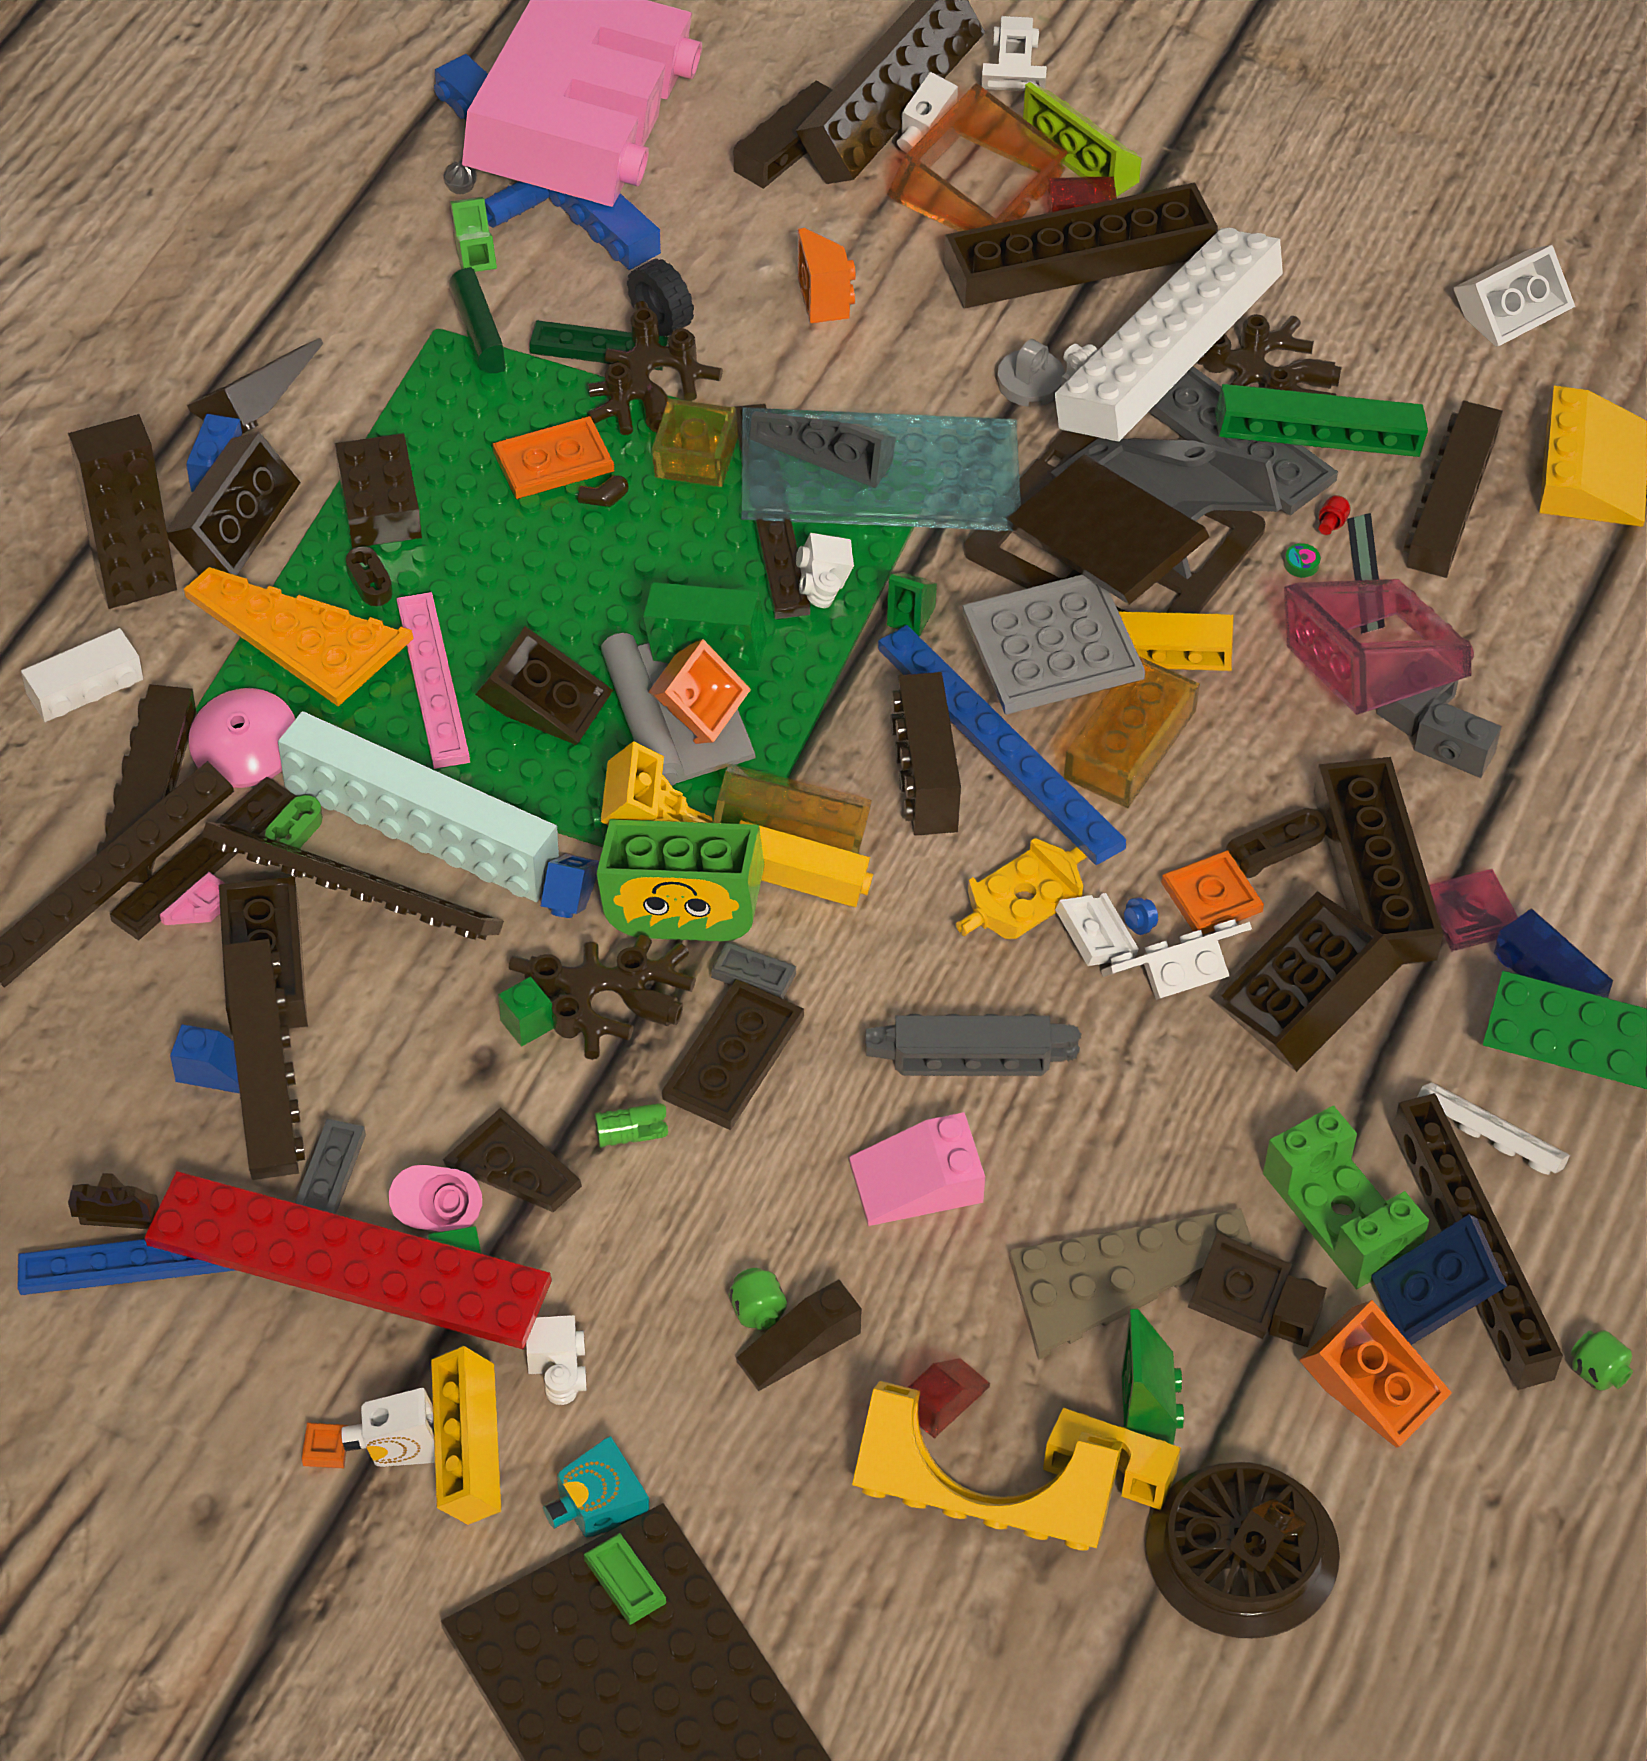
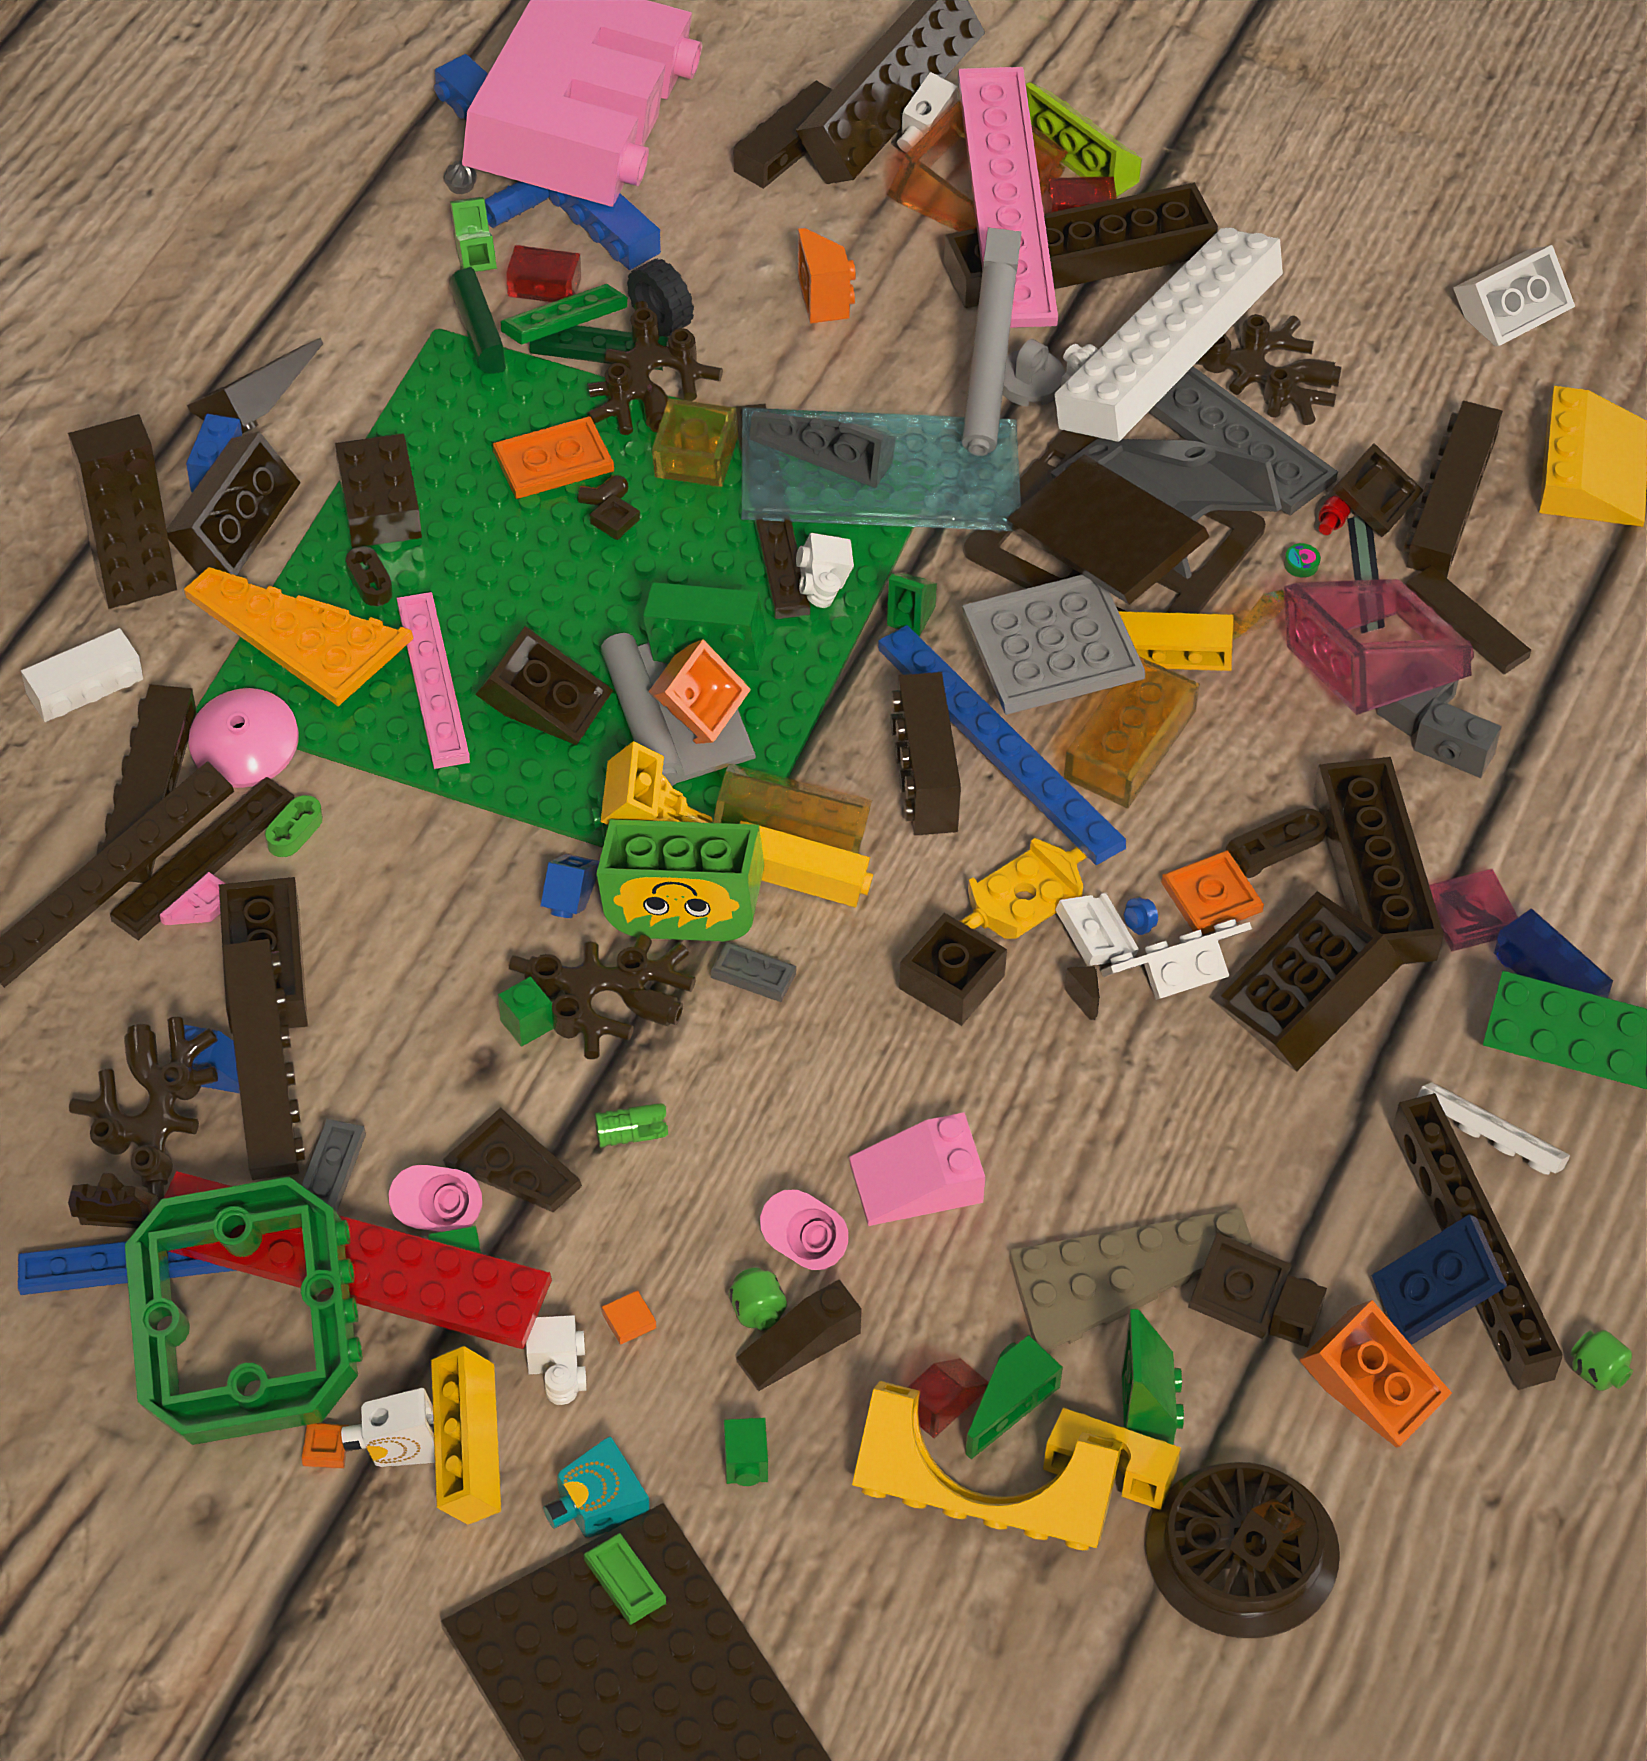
dark brown plate [202,822,504,940] -> none
light aqua brick [278,711,559,902] -> none
dark brown plate [662,979,804,1130] -> none
dark grey hinge [865,1014,1082,1076] -> none
white tile [981,16,1047,91] -> none
green brick [1215,384,1428,457] -> none
bright green plate [1263,1105,1429,1290] -> none
none -> dark brown plant [69,1017,218,1202]
none -> green panel [125,1177,363,1445]
none -> green tile [501,284,628,345]
none -> clear red brick [506,245,581,302]
none -> dark brown plate [590,494,640,540]
none -> orange tile [602,1290,656,1345]
none -> green brick [724,1418,768,1486]
none -> bright pink piece [760,1190,848,1270]
none -> dark brown brick [899,912,1007,1026]
none -> bright pink plate [958,67,1058,328]
none -> light grey brick [962,227,1022,456]
none -> green slope [966,1335,1063,1460]
none -> dark brown slope [1065,966,1100,1020]
none -> clear yellow slope [1231,589,1293,640]
none -> dark brown plate [1332,443,1424,537]
none -> dark brown tile [1405,566,1531,675]

